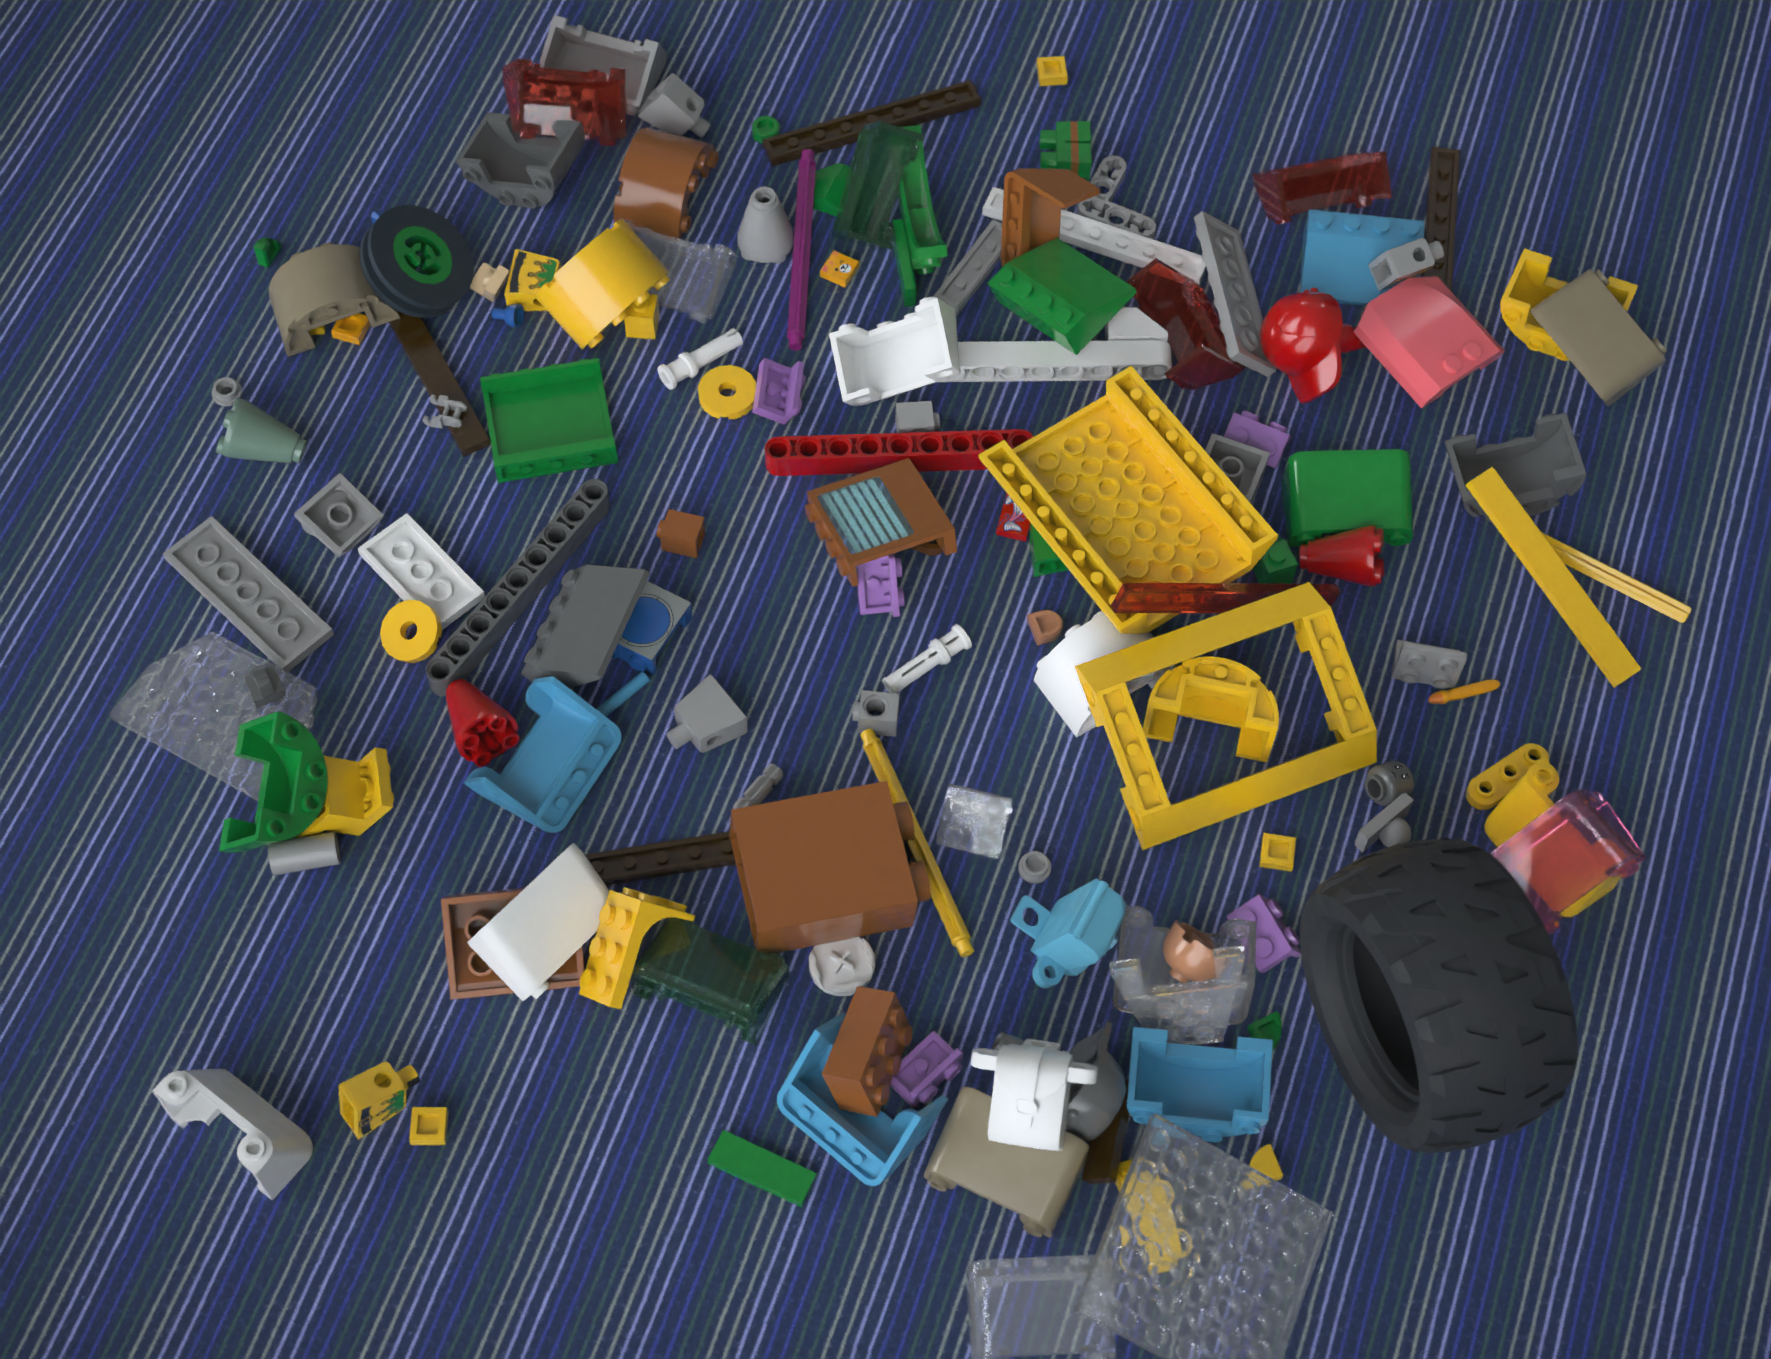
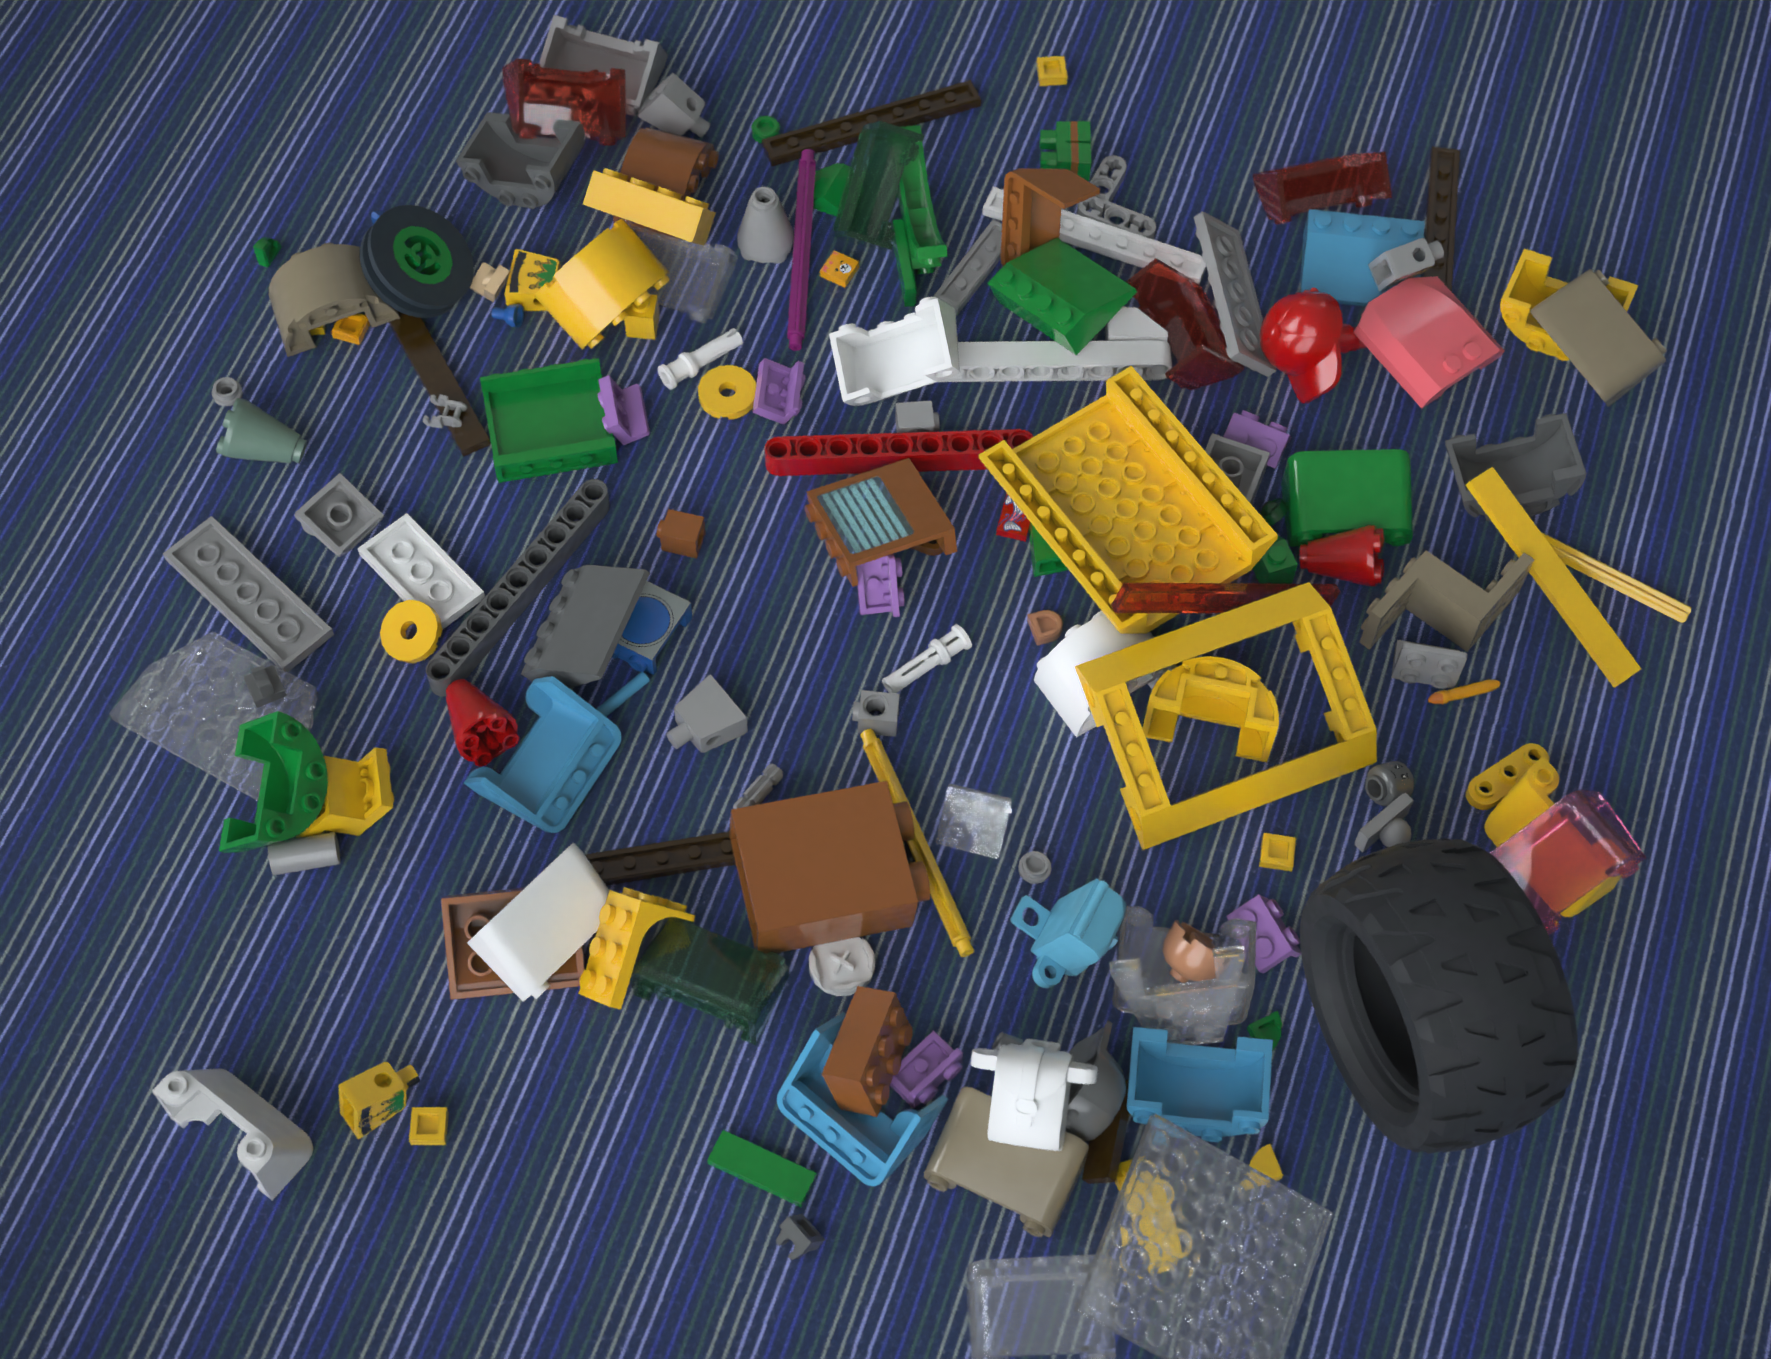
none -> yellow brick [583,168,716,246]
none -> medium lavender bracket [598,375,650,445]
none -> dark grey tile [776,1214,825,1260]
none -> dark green tile [1259,498,1288,526]
none -> dark tan bracket [1360,550,1535,652]

